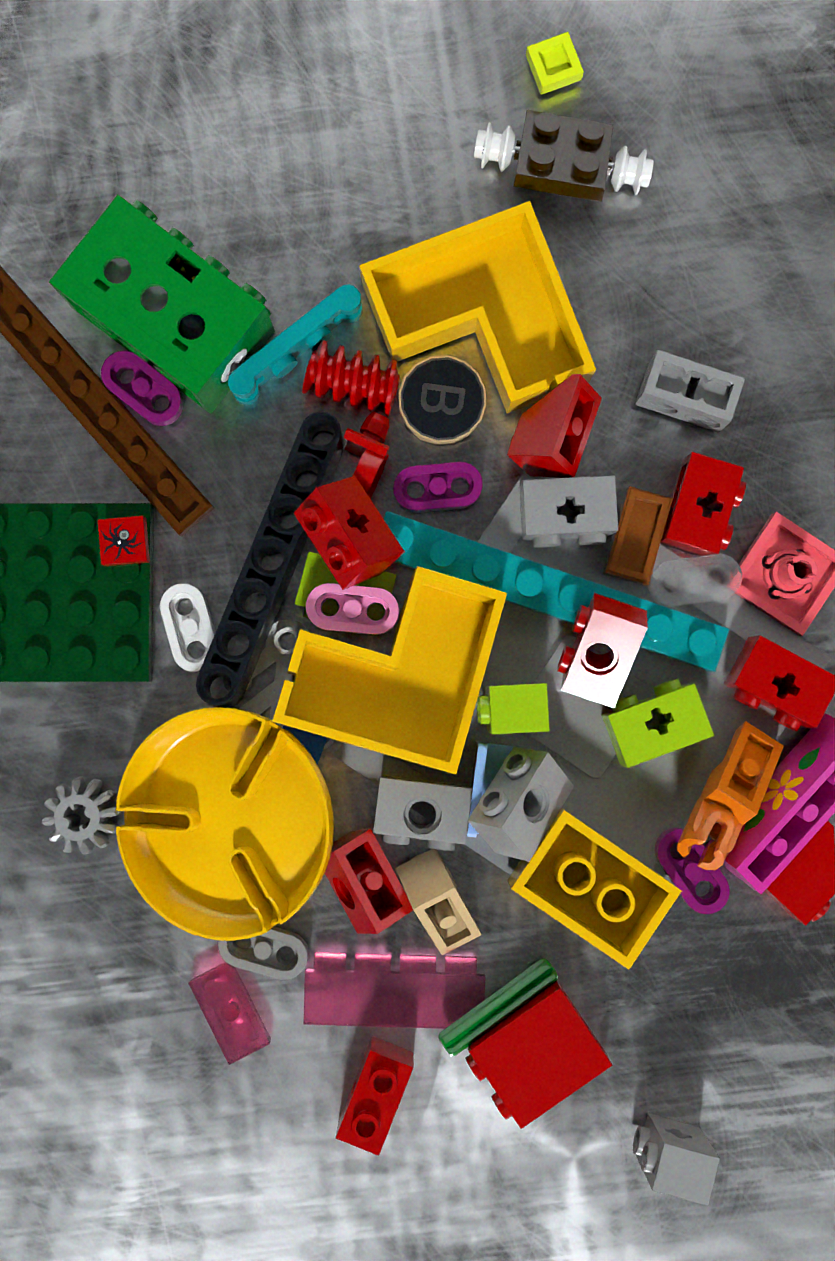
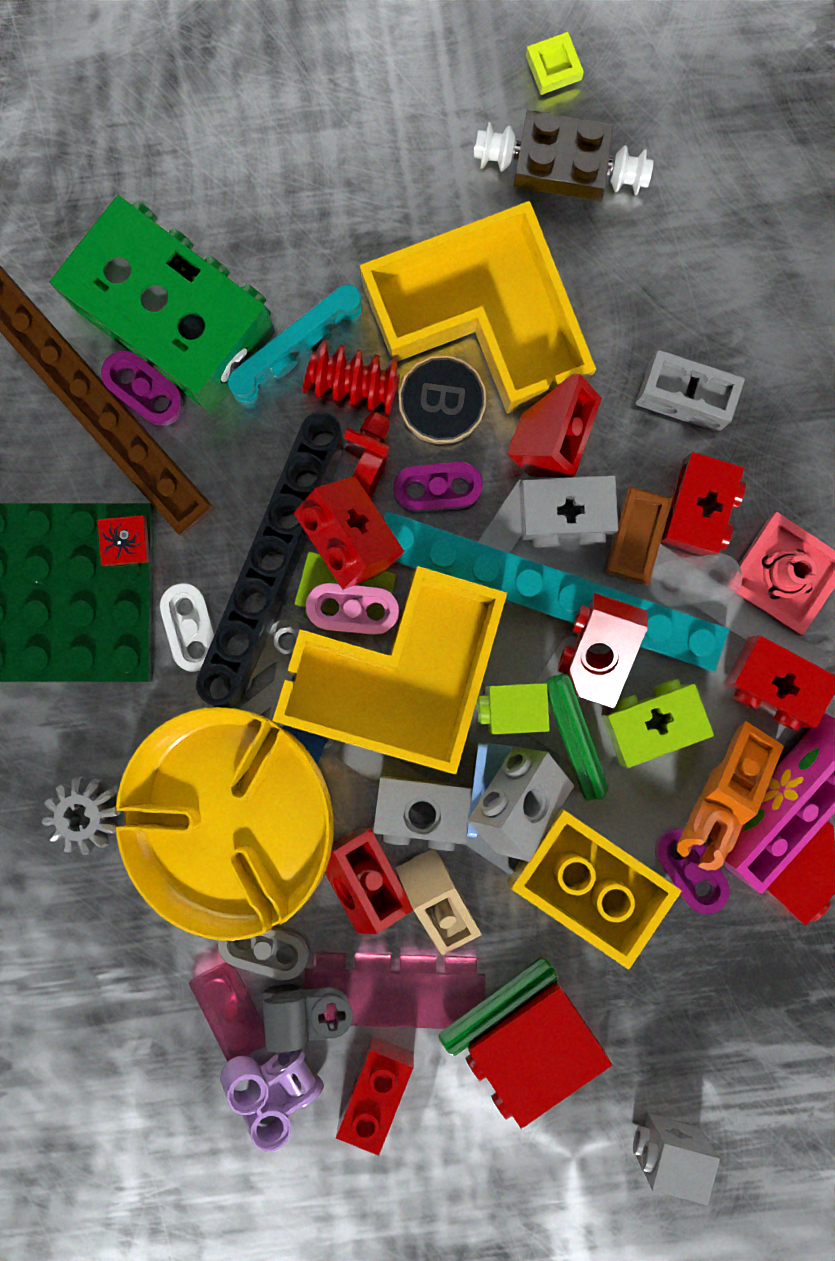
none -> lavender piece [220,1049,324,1152]
none -> dark grey piece [261,984,353,1053]
none -> green axle [545,674,609,801]

